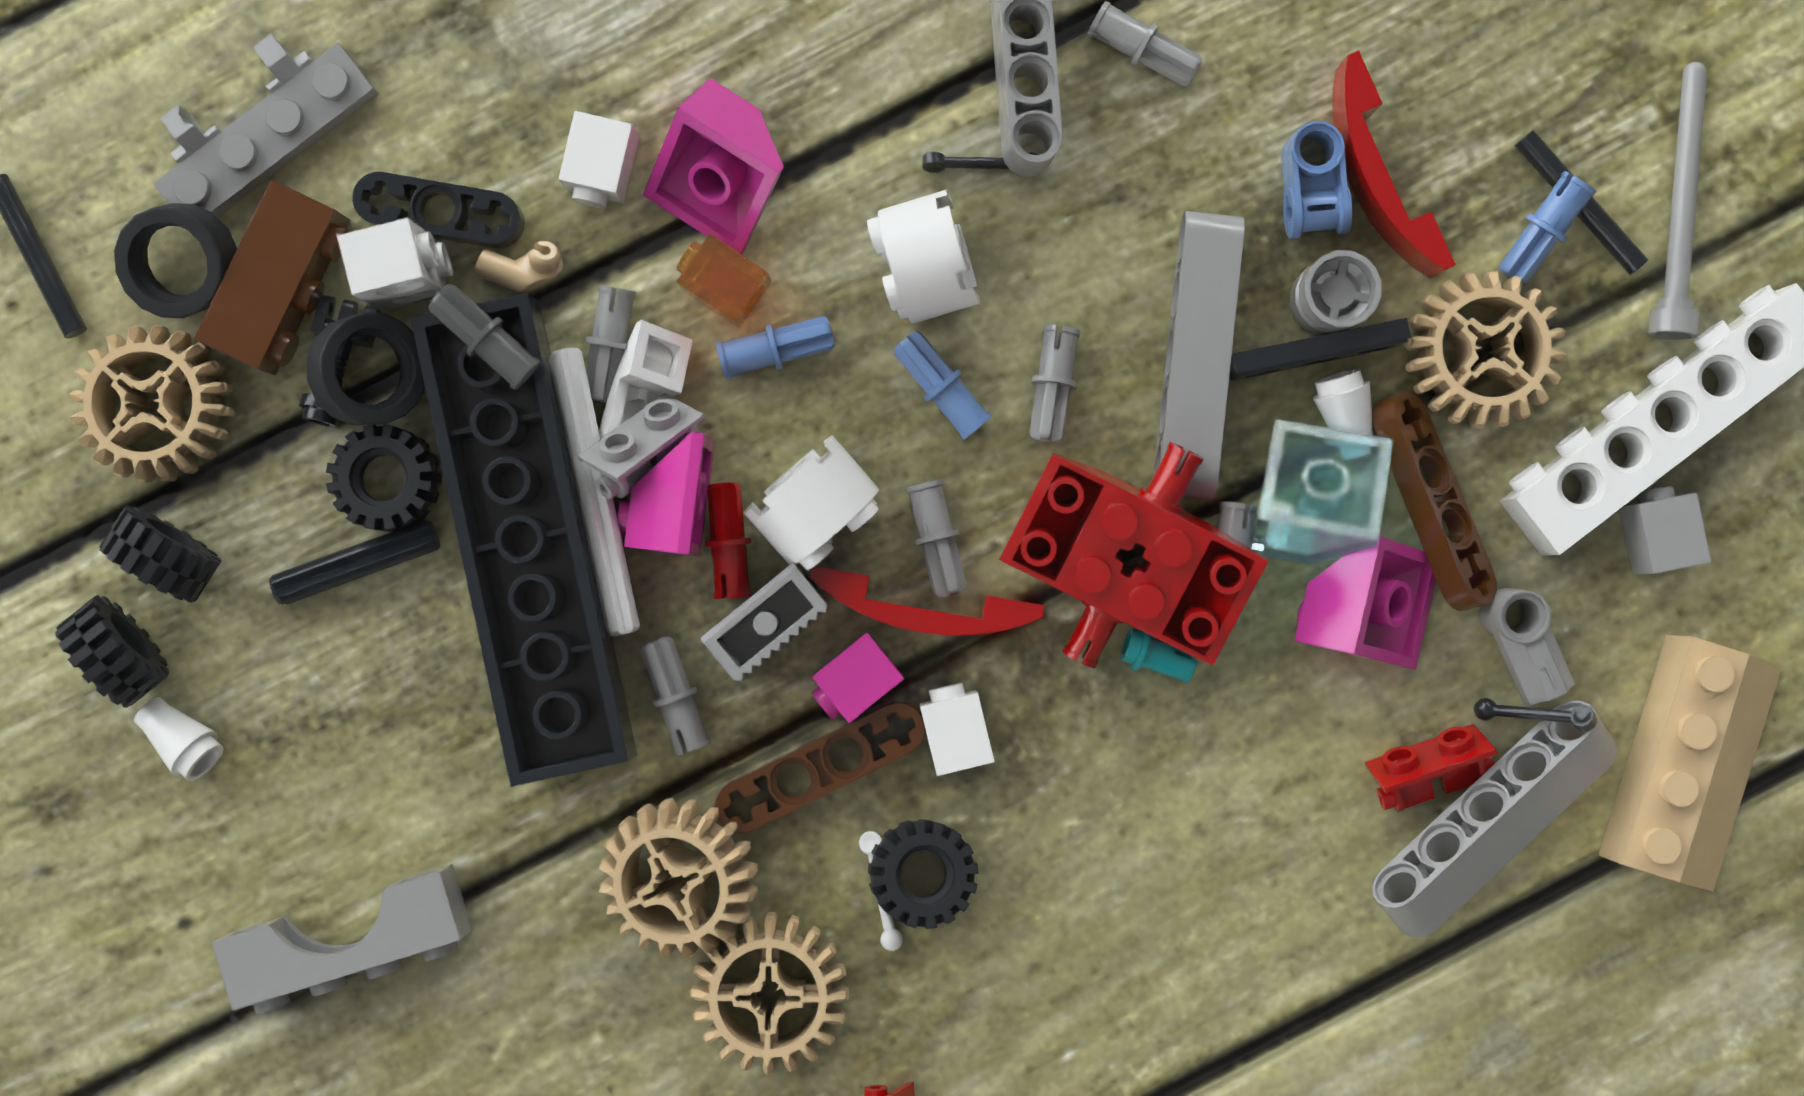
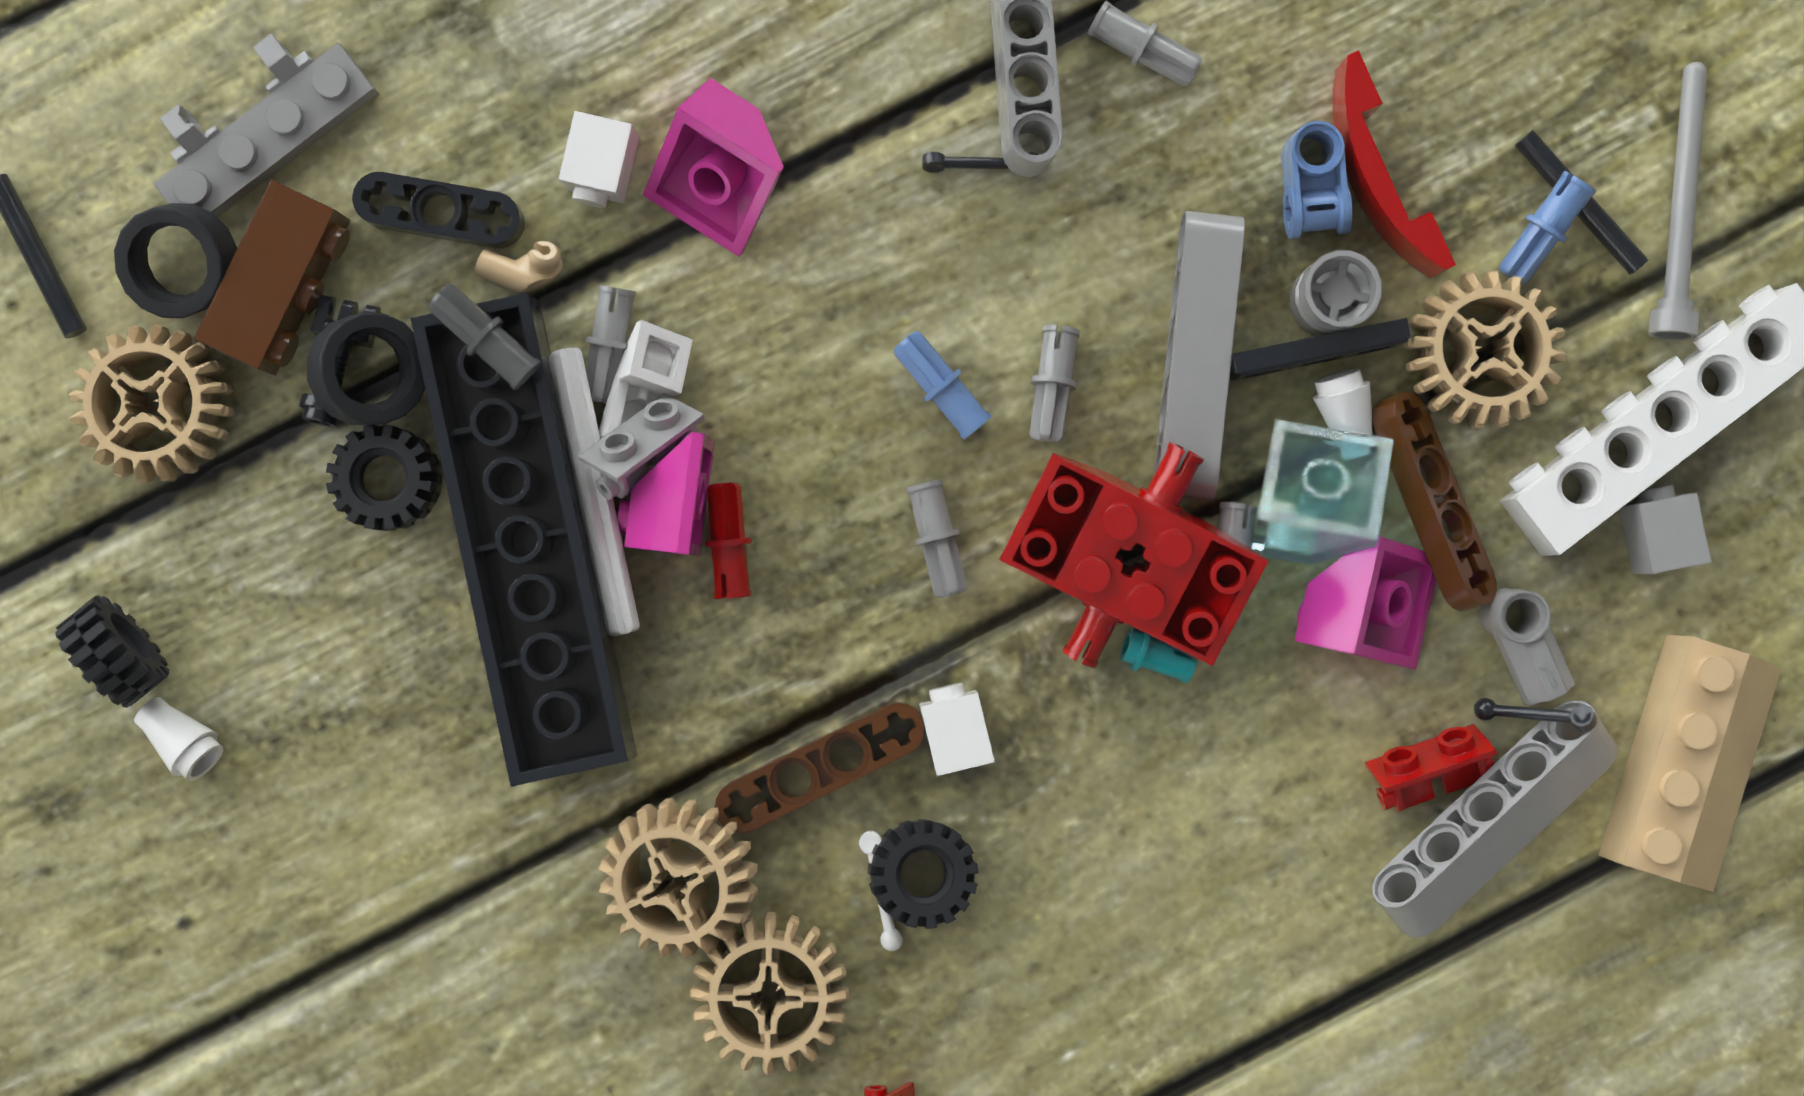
black tyre [99,506,221,603] -> none
light grey arch [212,864,473,1014] -> none
black axle [269,520,440,605] -> none
white brick [337,218,453,311] -> none
light grey axle [641,637,711,755] -> none
clear orange brick [676,233,772,329] -> none
light grey brick [700,563,829,681] -> none
medium blue axle [716,316,834,379] -> none
white brick [743,435,879,571] -> none
red slope [809,566,1045,636] -> none
dark pink brick [811,632,904,723] -> none
white brick [867,189,980,324] -> none

